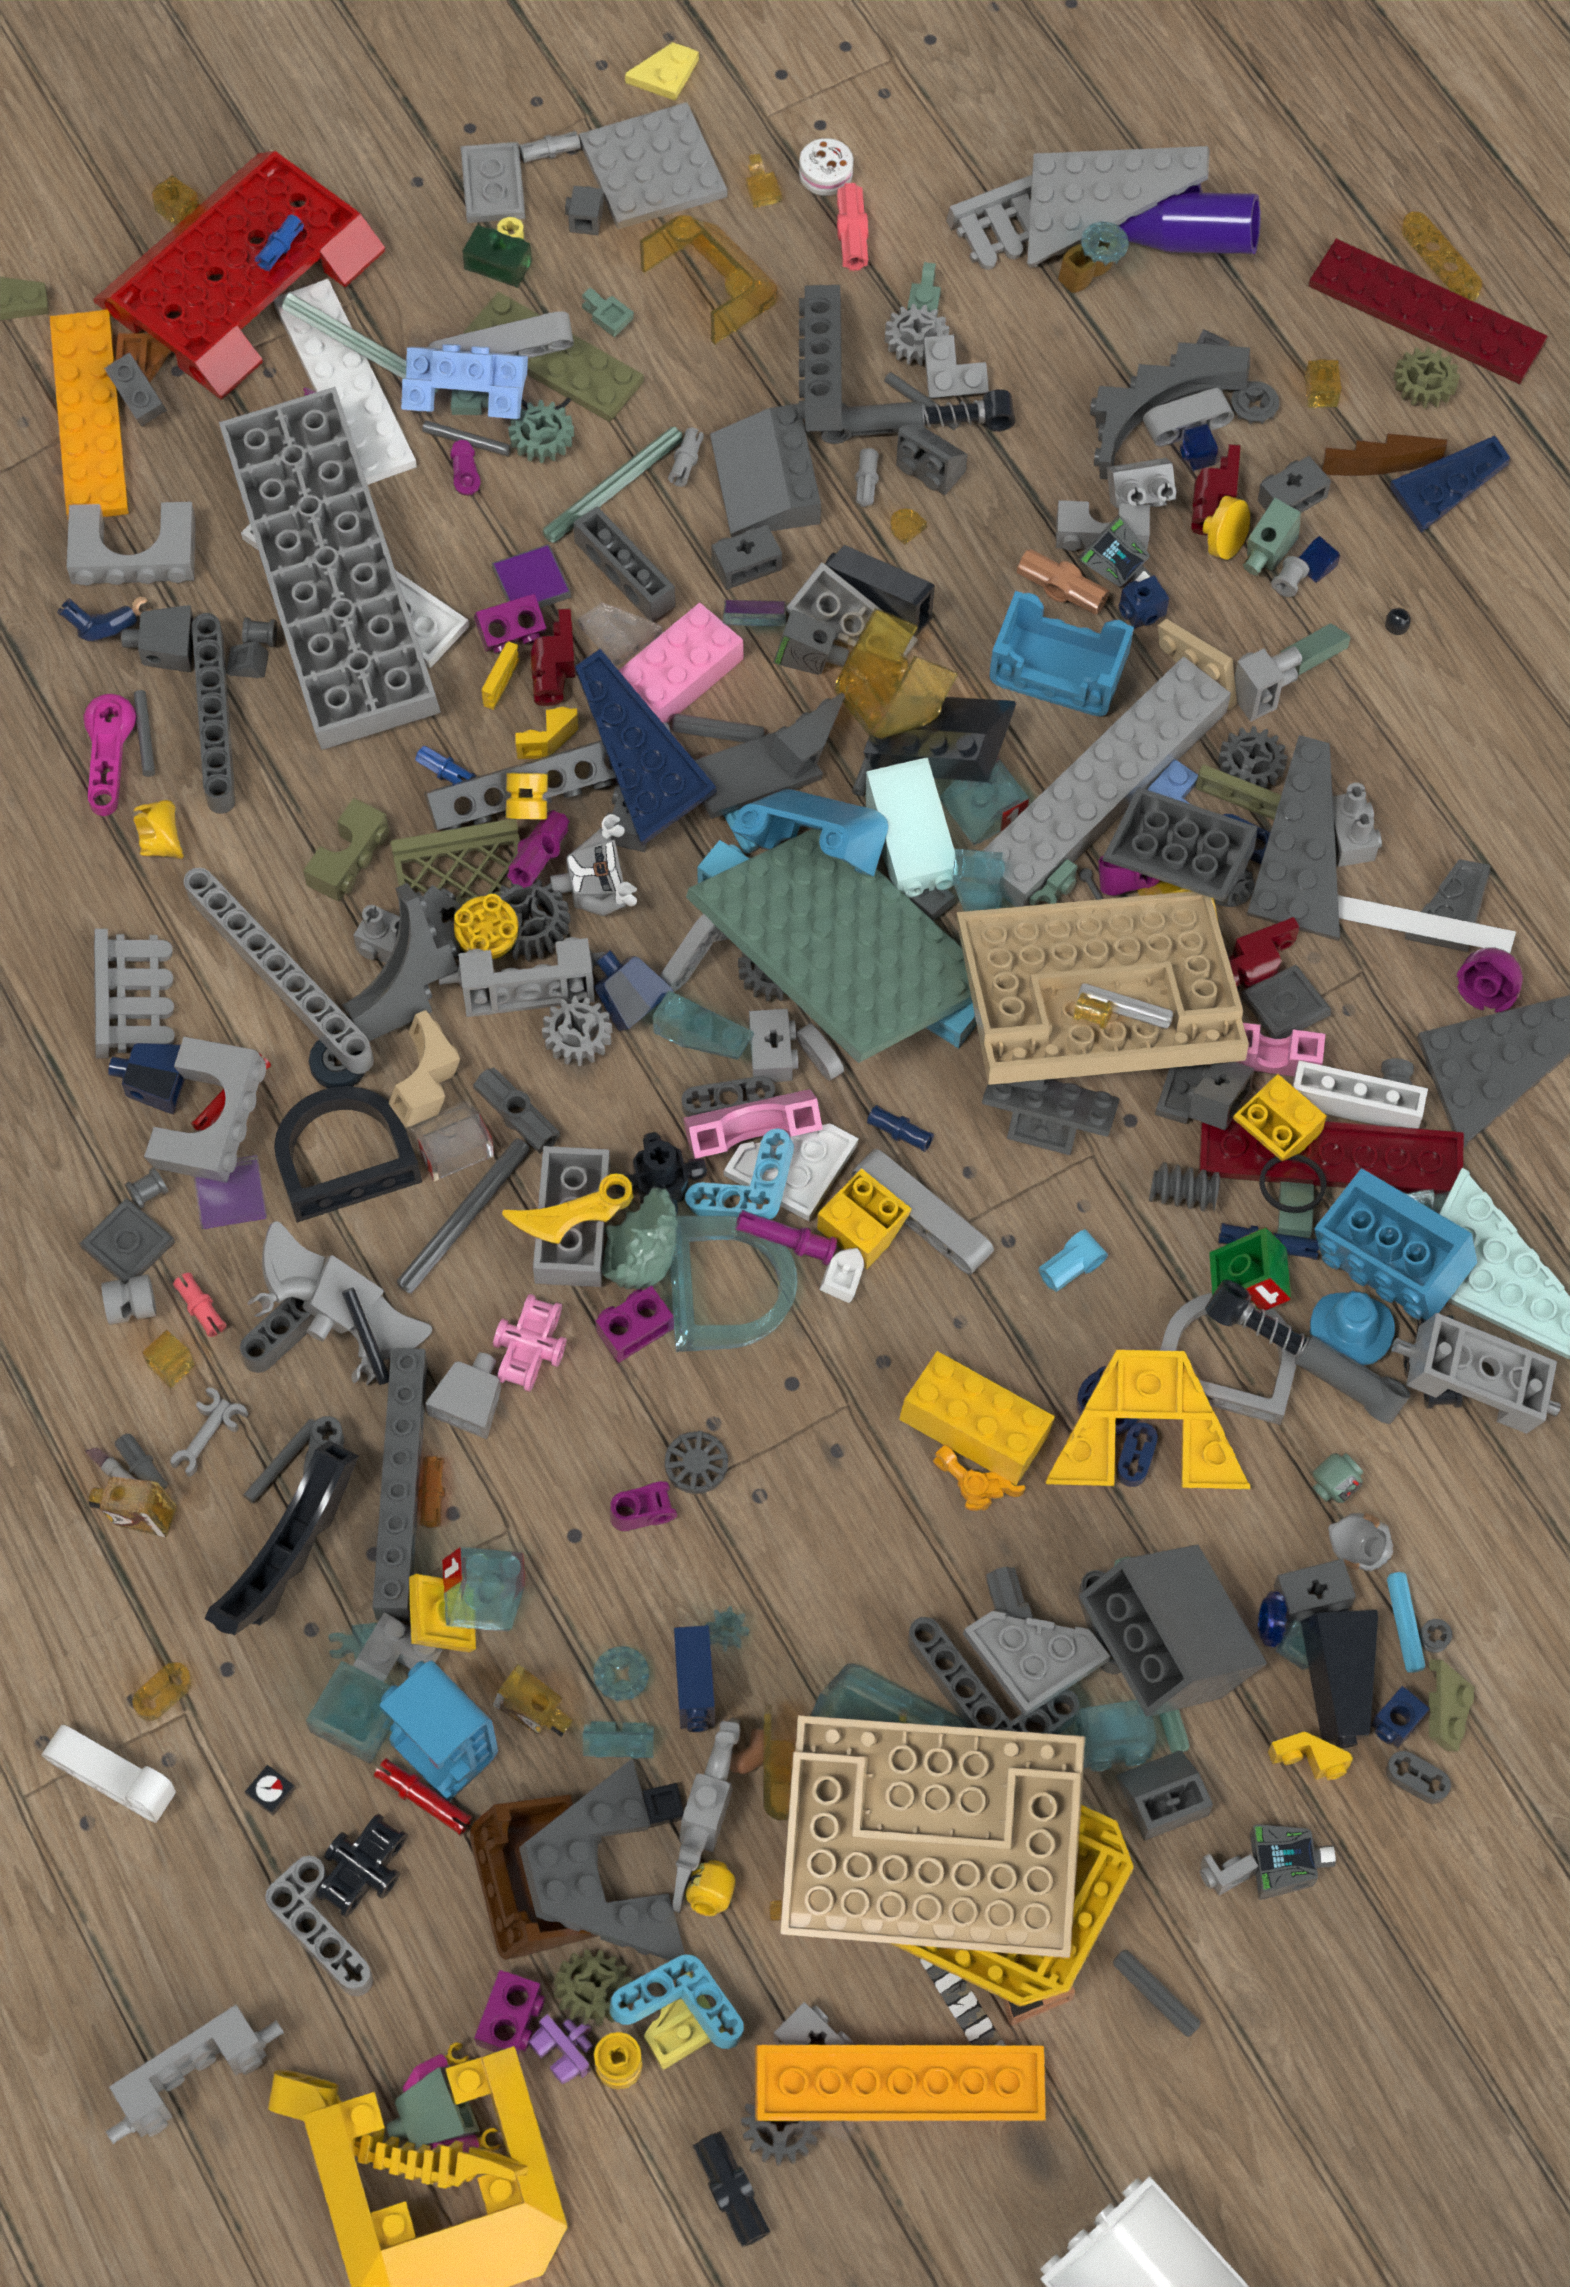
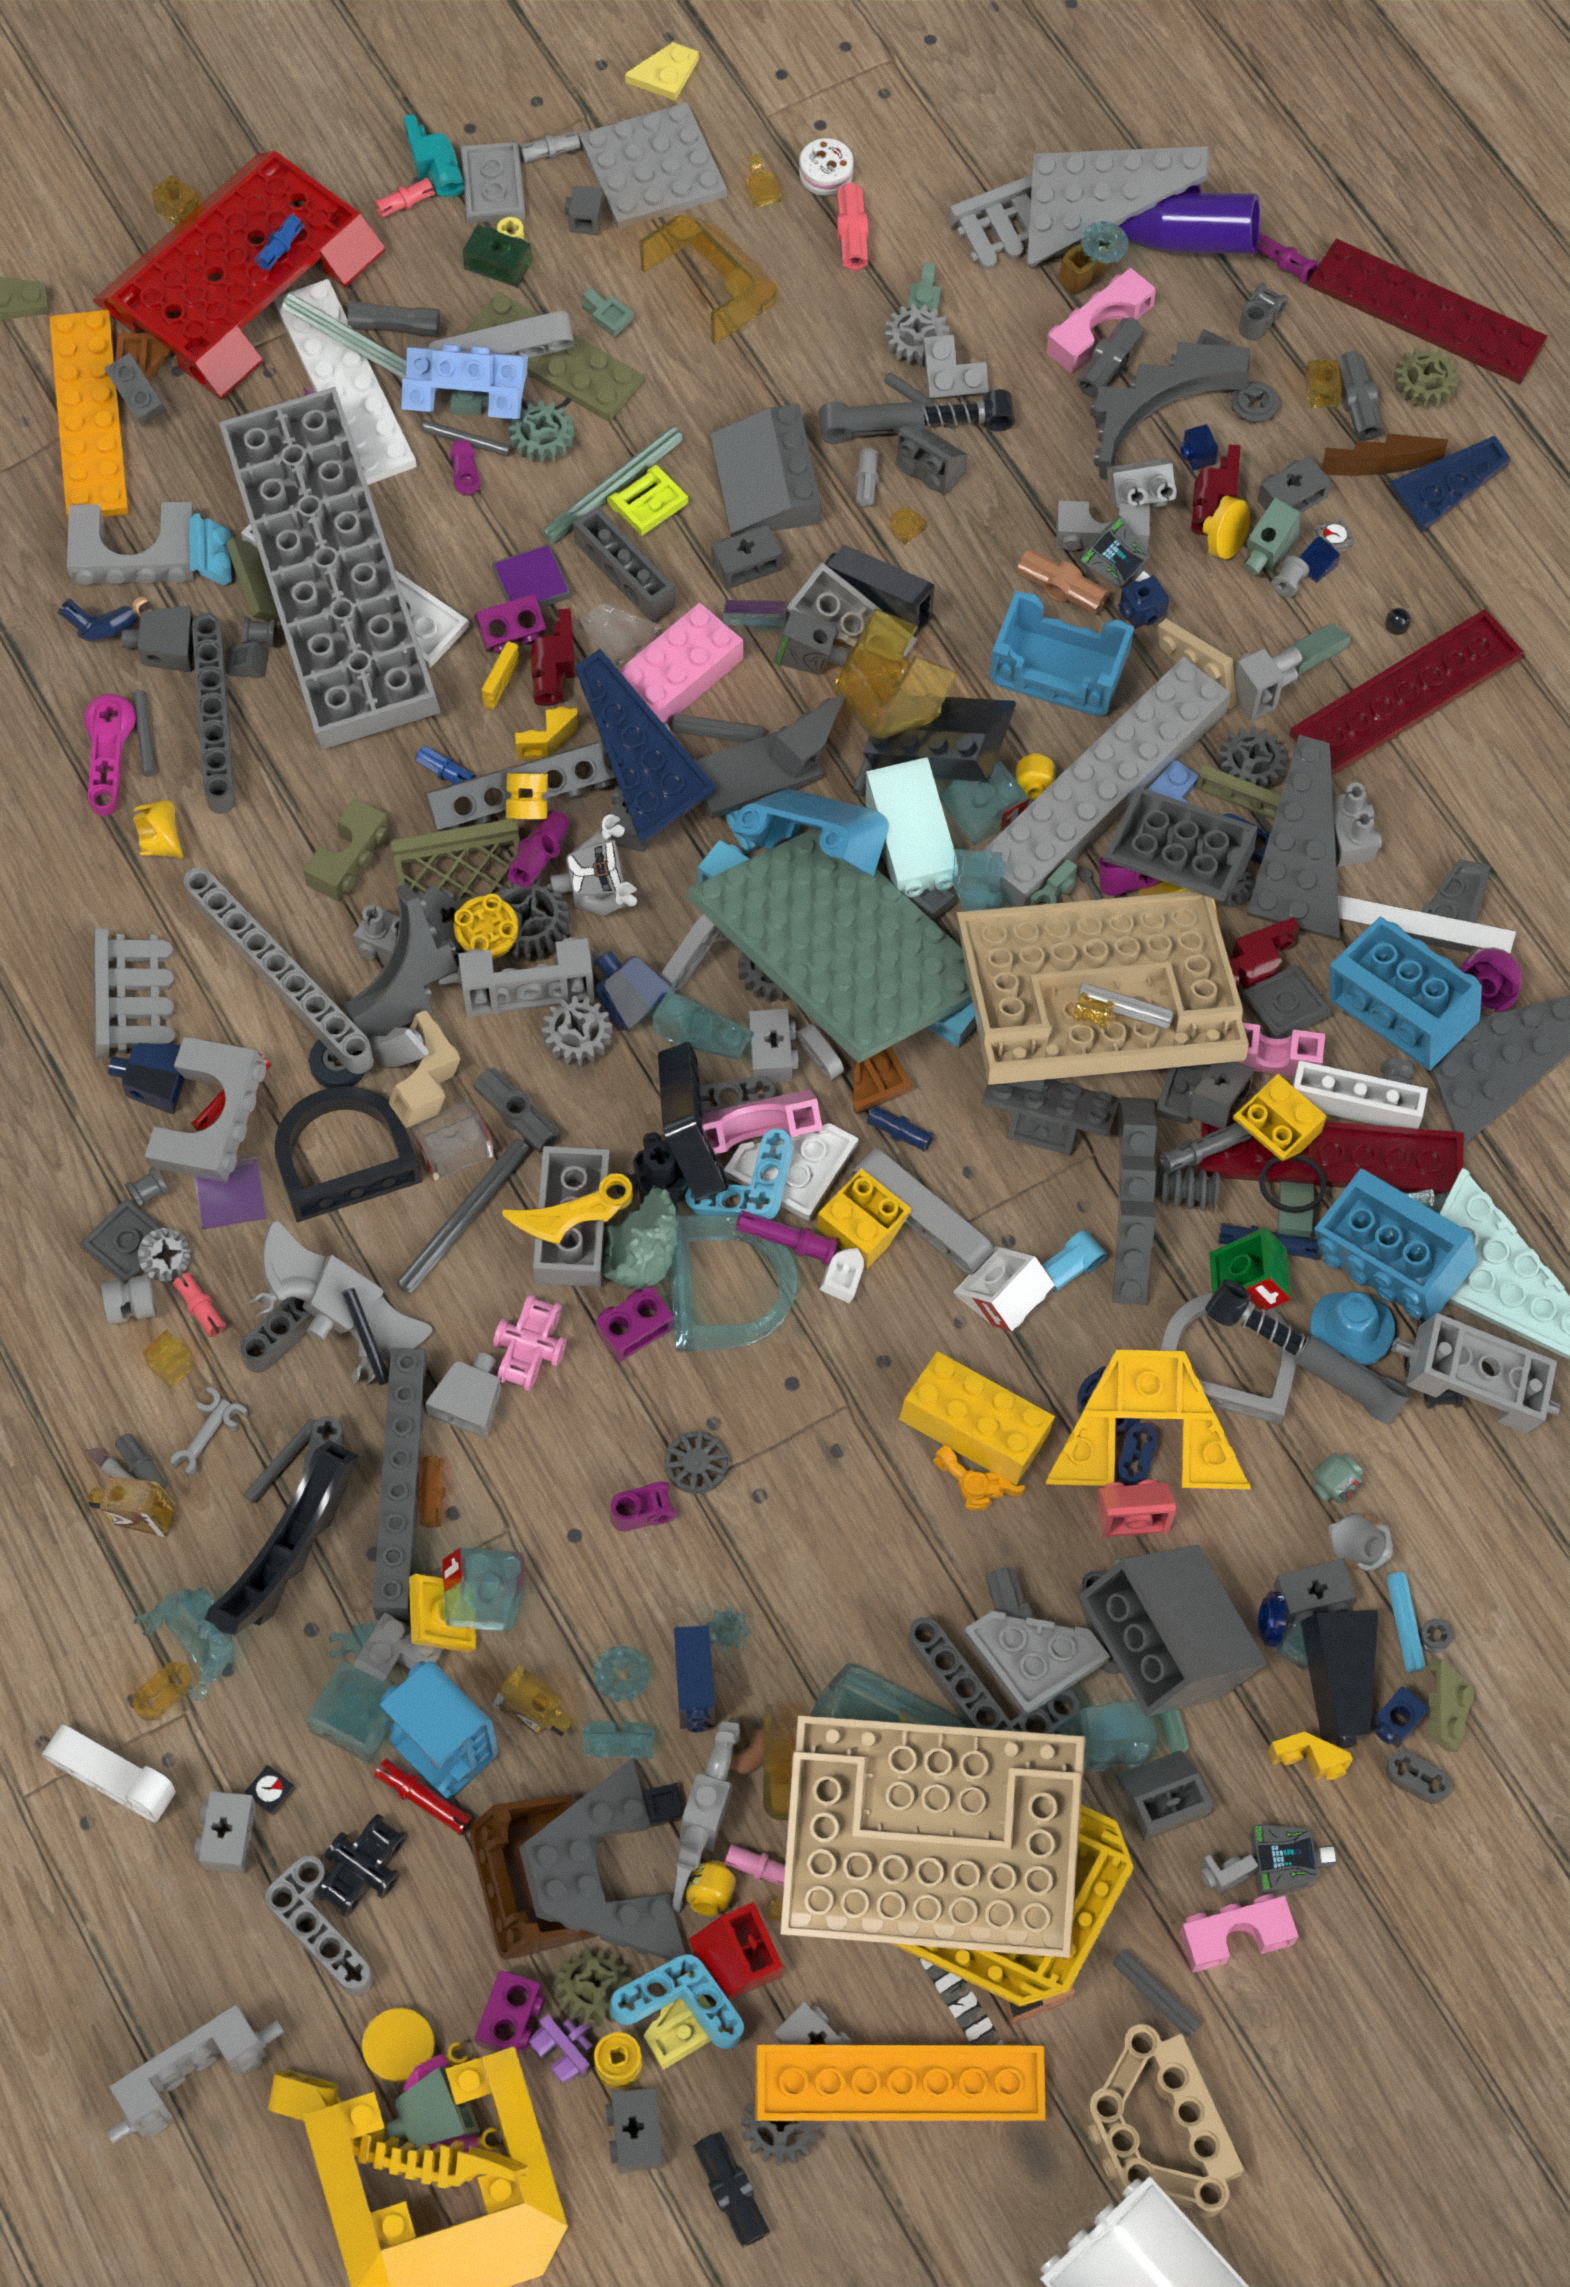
light grey pin [668,428,704,487] -> none
dark grey brick [799,285,842,431] -> none
light grey beam [1143,388,1234,447] -> none
clear yellow beam [1401,211,1482,301] -> none
none -> clear light blue torso [134,1587,234,1701]
none -> light grey gear [138,1228,191,1281]
none -> medium azure plate [189,513,231,586]
none -> light grey brick [194,1791,256,1874]
none -> olive tile [226,537,280,622]
none -> dark grey axle [347,301,440,336]
none -> yellow tile [362,2008,435,2083]
none -> light grey slope [368,1027,430,1067]
none -> coral pin [374,178,435,219]
none -> teal plate [403,114,464,198]
none -> dark grey brick [605,2088,663,2173]
none -> neon yellow plate [607,465,688,536]
none -> black beam [658,1041,729,1200]
none -> red slope [688,1902,783,2002]
none -> bright pink pin [724,1844,785,1887]
none -> dark orange wing [853,1046,912,1115]
none -> white slope [953,1246,1055,1332]
none -> yellow head [1015,753,1056,800]
none -> bright pink arch [1046,267,1156,374]
none -> dark grey piece [1077,317,1145,397]
none -> tan brick [1086,2024,1244,2218]
none -> coral slope [1097,1480,1176,1538]
none -> dark grey arch [1112,1097,1157,1305]
none -> dark grey pin [1159,1122,1252,1174]
none -> bright pink arch [1179,1894,1299,1973]
none -> dark grey piece [1239,282,1288,340]
none -> magenta pin [1257,232,1318,284]
none -> dark red plate [1289,609,1524,776]
none -> tile [1314,517,1356,556]
none -> dark azure brick [1329,916,1482,1071]
none -> dark grey piece [1336,351,1383,441]

